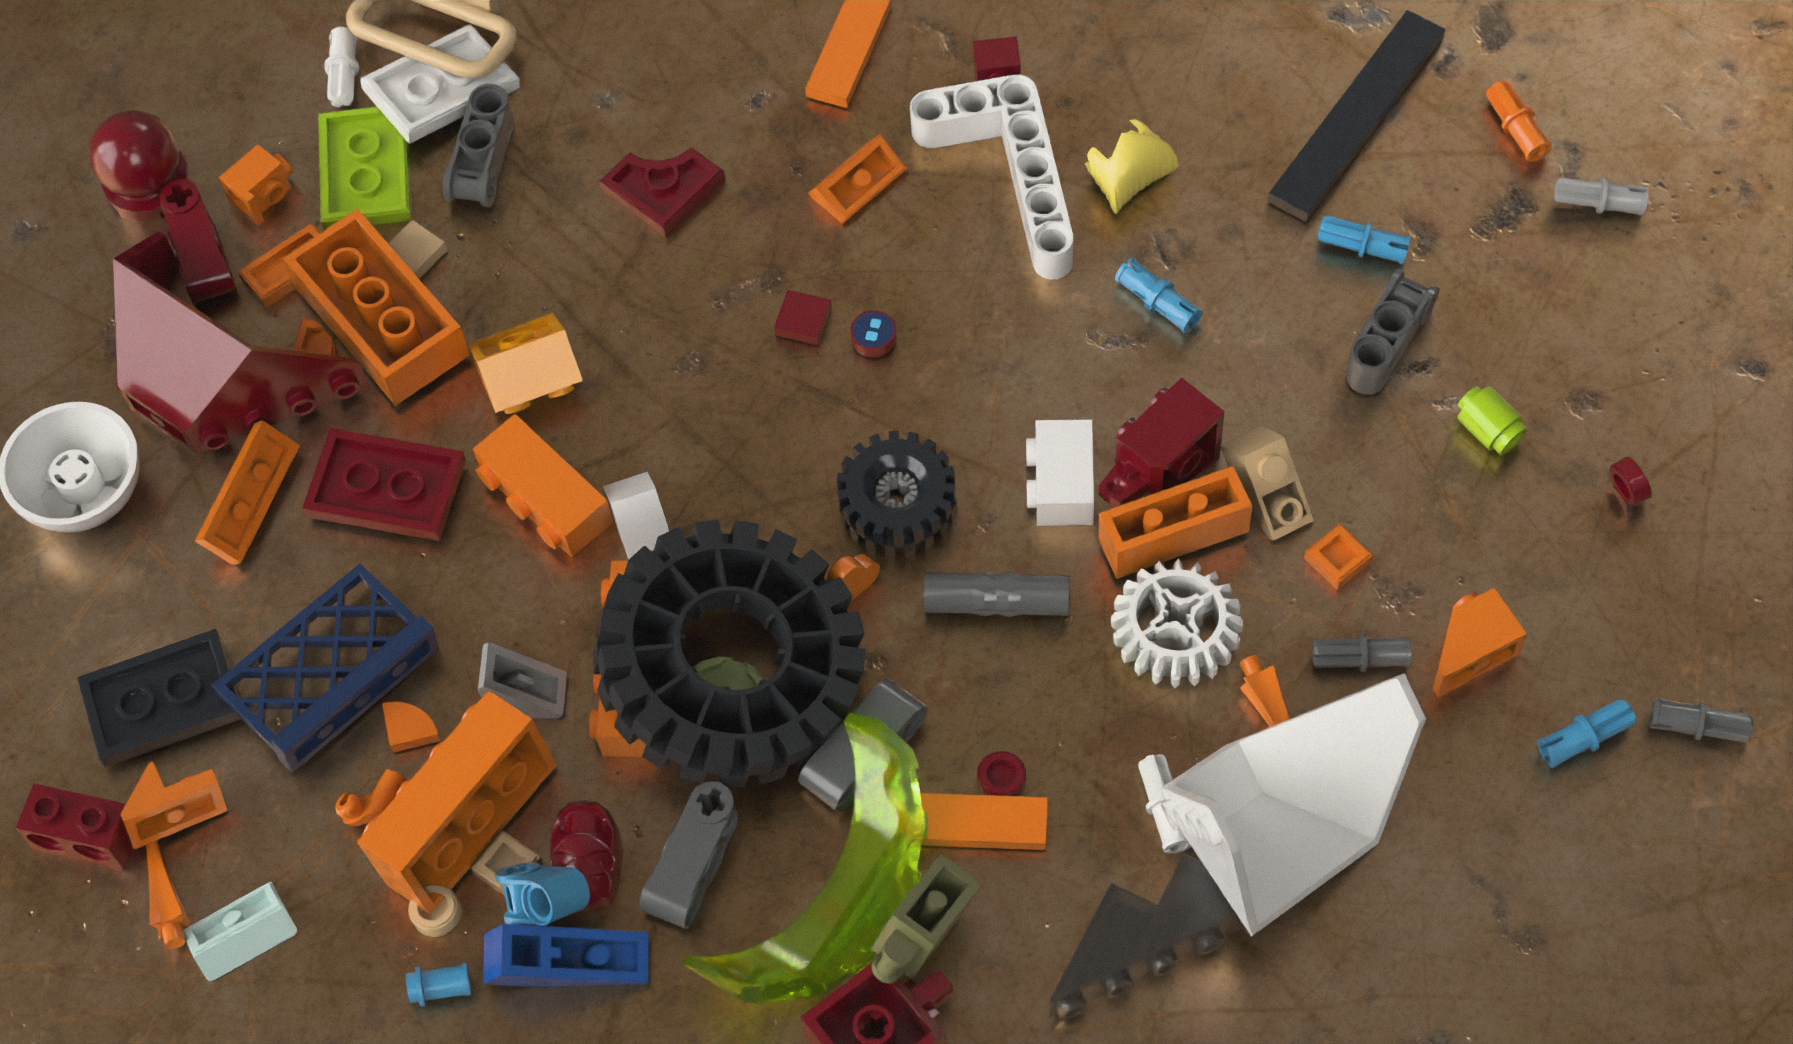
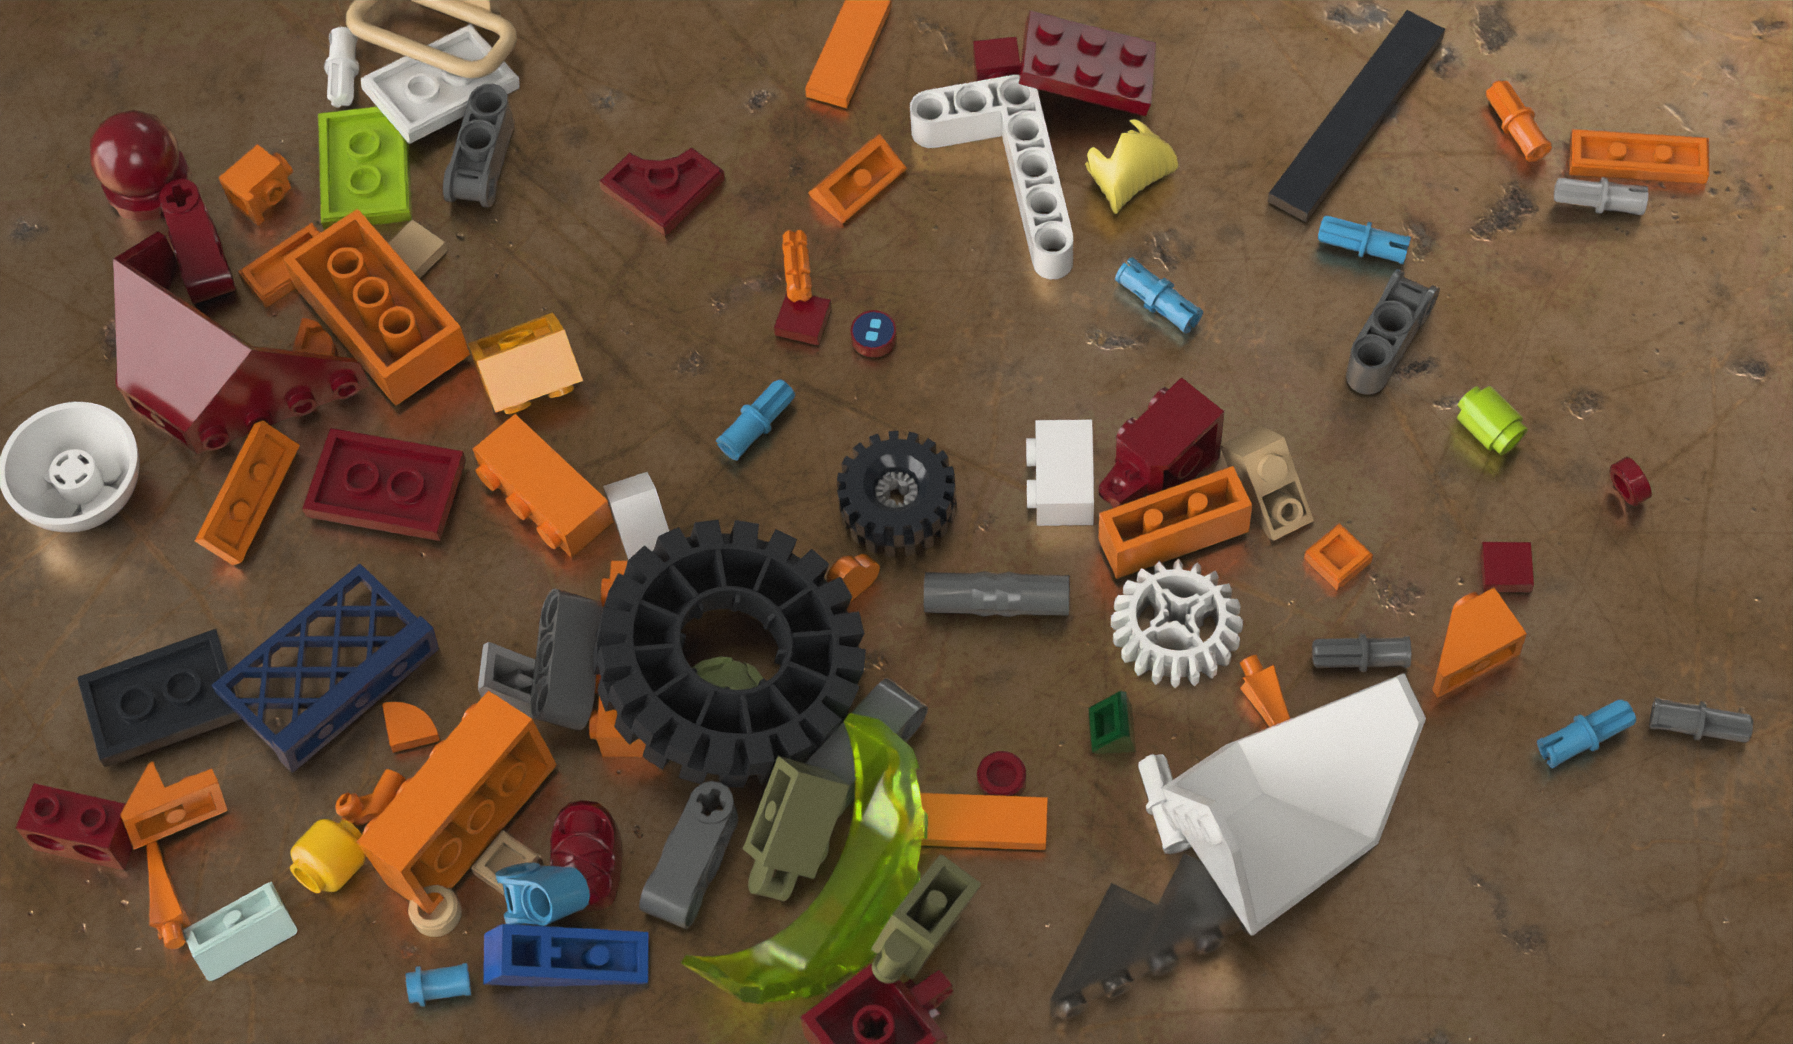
none -> yellow head [290,819,366,894]
none -> dark grey beam [530,588,603,731]
none -> dark azure axle [716,379,795,460]
none -> olive brick [743,756,850,901]
none -> orange axle [782,229,812,302]
none -> plate [1018,10,1156,116]
none -> dark green slope [1088,690,1136,754]
none -> dark red tile [1480,542,1534,593]
none -> orange tile [1569,129,1709,184]

